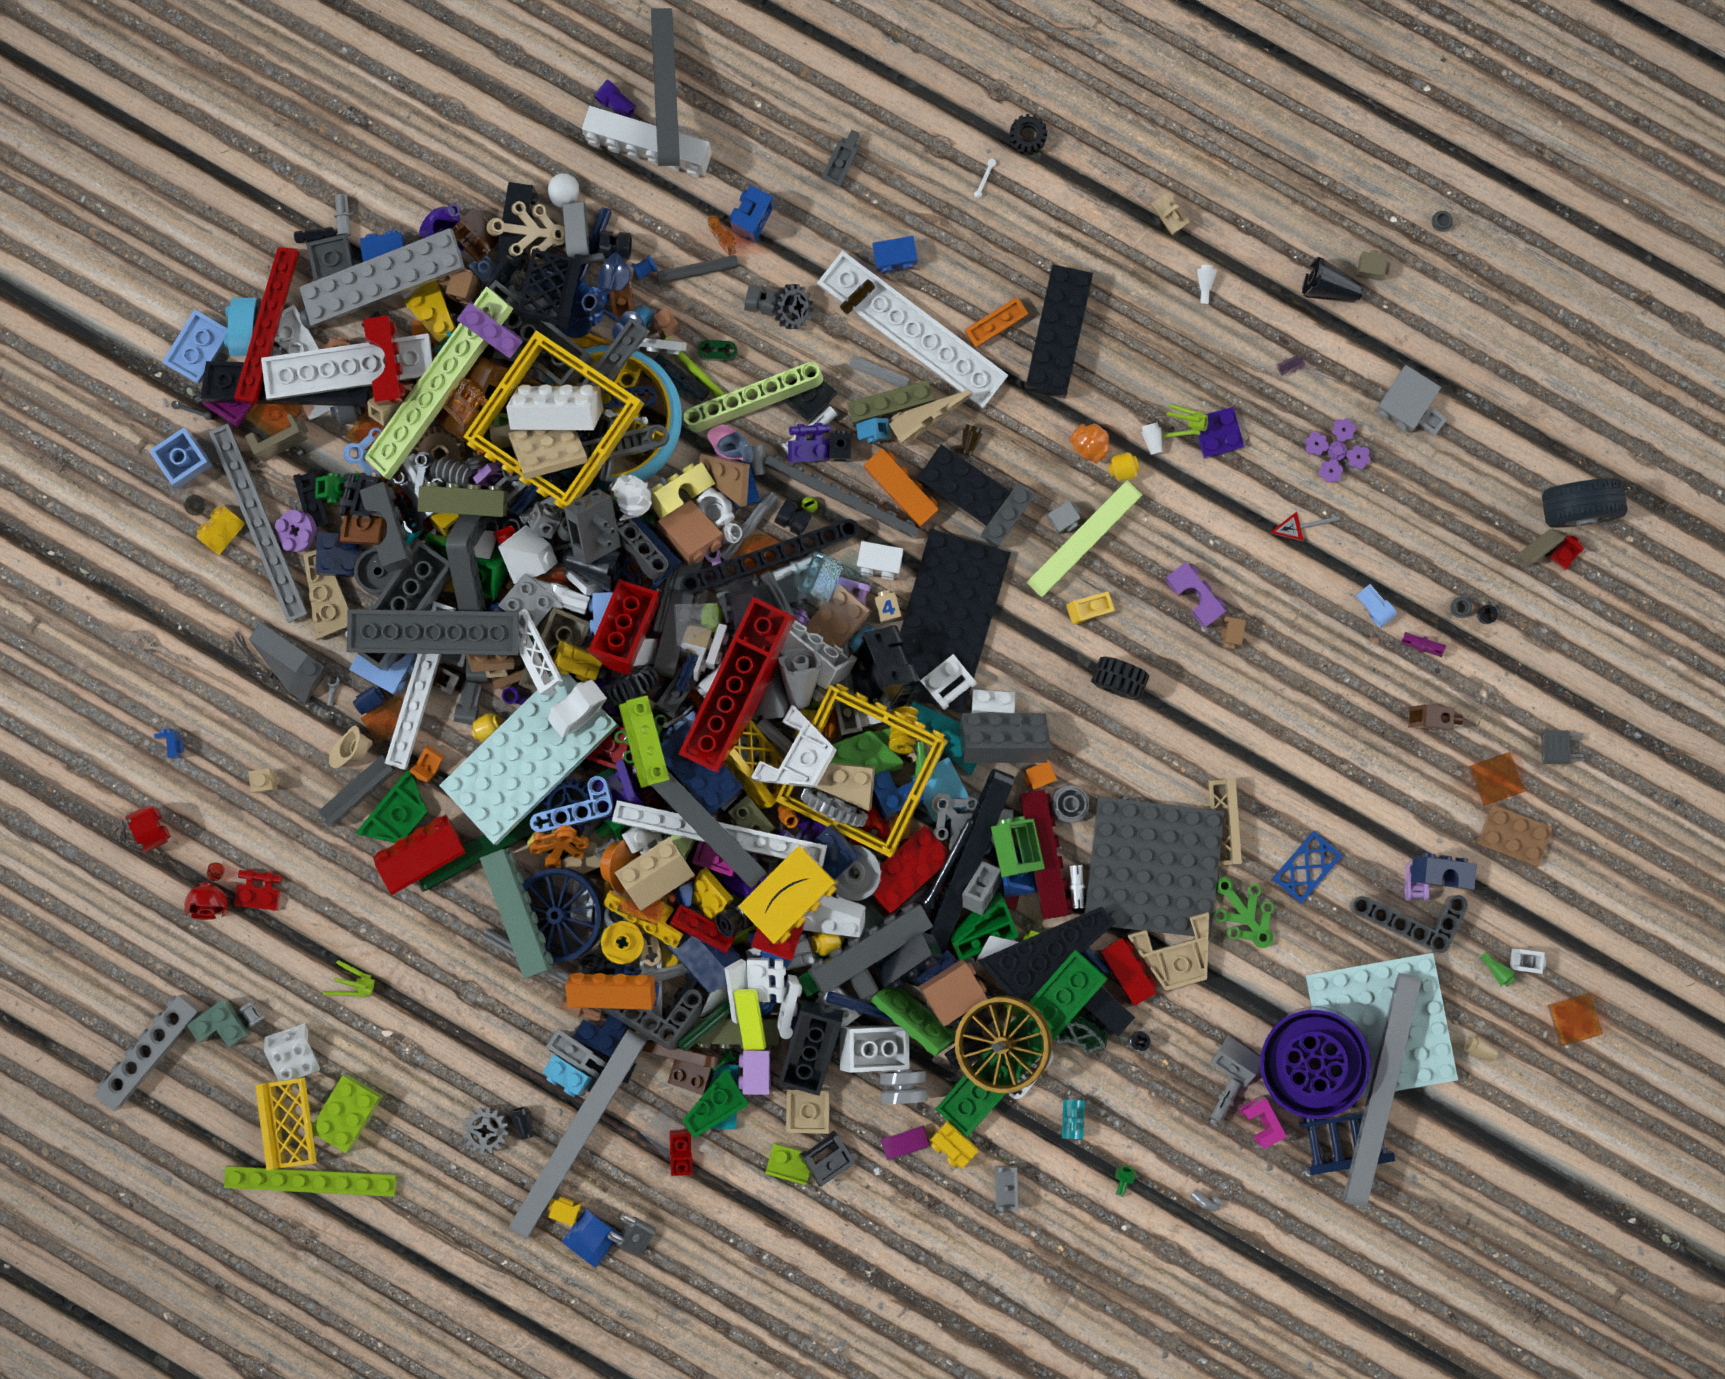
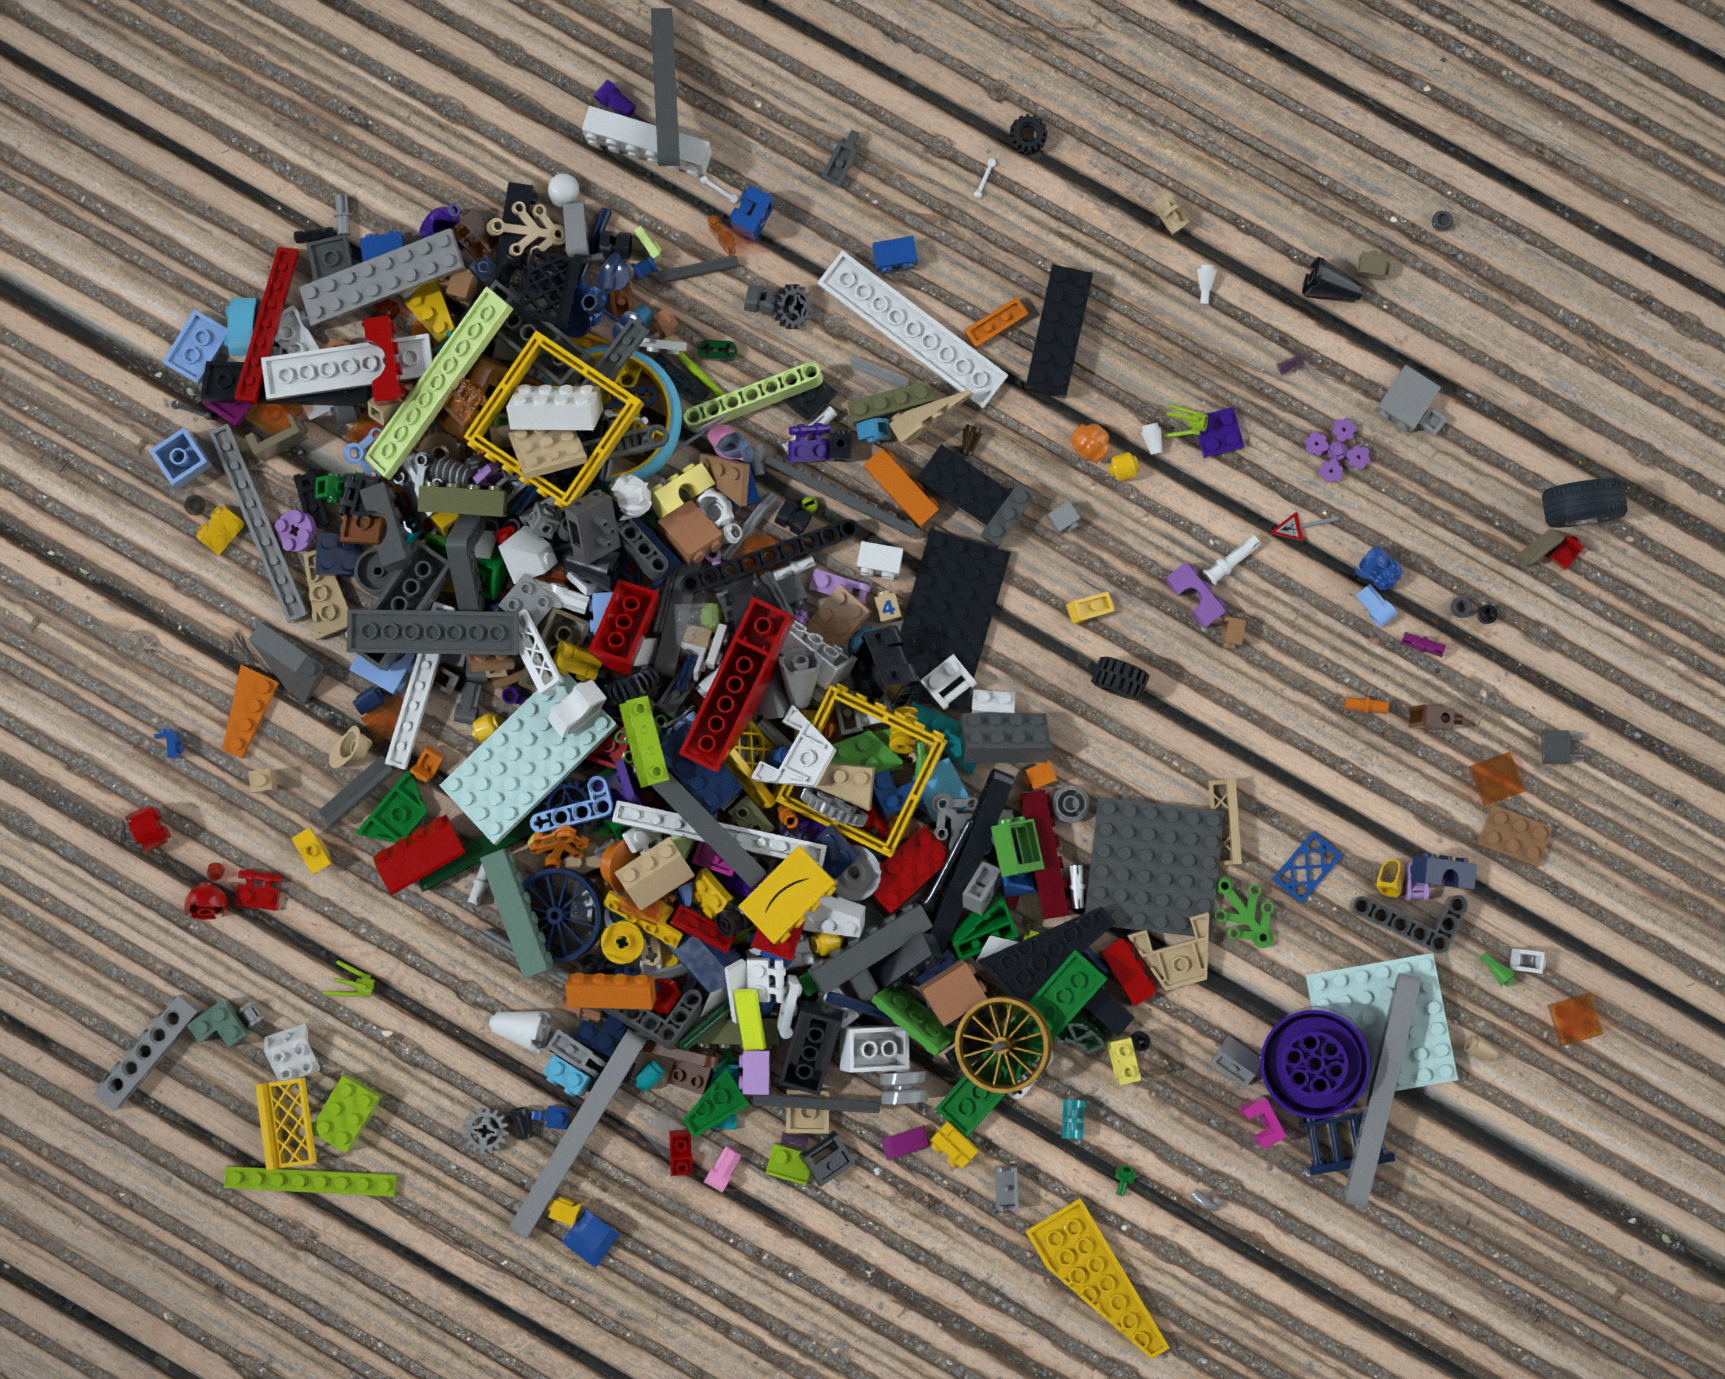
light grey hand [326,675,341,706] -> none
medium lavender arch [457,301,523,358] -> none
dark grey piece [608,1213,656,1257] -> none
clear light blue brick [798,551,845,603] -> none
dark brown axle [840,279,875,314] -> none
yellowish green beam [1027,480,1143,597] -> none
light grey pin [1210,1078,1243,1123] -> none
none -> orange wing [222,665,280,759]
none -> yellow brick [291,827,332,875]
none -> clear red cone [373,299,400,320]
none -> white pin [467,863,489,906]
none -> white cone [489,1011,551,1054]
none -> blue plate [531,1105,570,1130]
none -> yellowish green plate [634,226,662,263]
none -> teal brick [634,1060,665,1092]
none -> red bracket [652,978,681,1014]
none -> light grey piece [672,414,727,454]
none -> white hinge [700,176,738,203]
none -> bright pink piece [704,1146,742,1193]
none -> dark grey axle [753,1094,880,1113]
none -> blue brick [765,745,791,769]
none -> clear purple pin [780,1132,808,1151]
none -> yellow wing [1025,1198,1169,1359]
none -> light yellow window [1106,1036,1141,1085]
none -> white pin [1202,535,1261,586]
none -> orange pin [1344,696,1389,714]
none -> blue hair [1354,546,1403,590]
none -> yellow rock [1377,859,1405,898]

